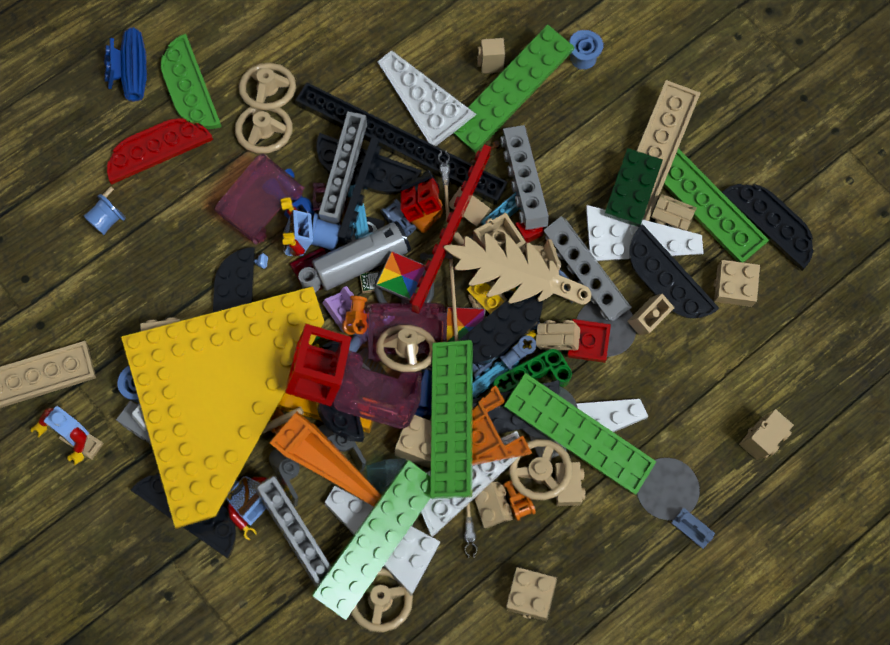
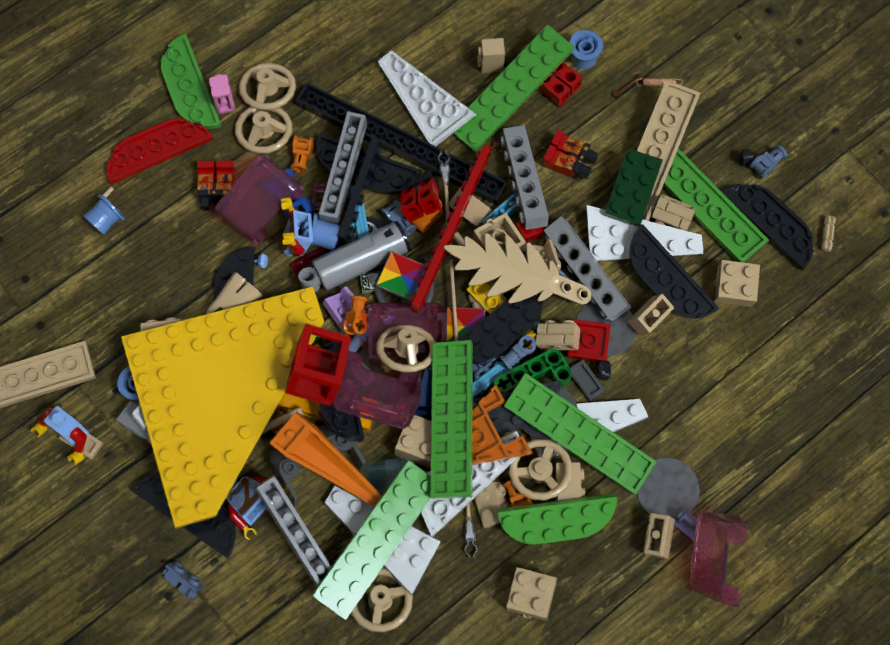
blue plate [104,28,147,102] -> none
tan brick [739,409,794,460] -> none
none -> sand blue hinge [162,561,205,600]
none -> hips [197,161,236,211]
none -> tan piece [205,272,262,315]
none -> bright pink brick [209,74,236,114]
none -> orange connector [291,135,314,173]
none -> bright green plate [496,493,617,544]
none -> red hips [538,62,583,108]
none -> hips [542,130,599,180]
none -> dark grey tile [570,359,606,402]
none -> black piece [596,360,611,381]
none -> reddish brown hinge [612,74,643,98]
none -> light nougat piece [636,78,683,86]
none -> tan brick [643,513,675,559]
none -> clear pink windscreen [690,512,748,607]
none -> black piece [736,149,754,166]
none -> sand blue connector [749,145,787,180]
none -> tan axle [821,216,836,252]

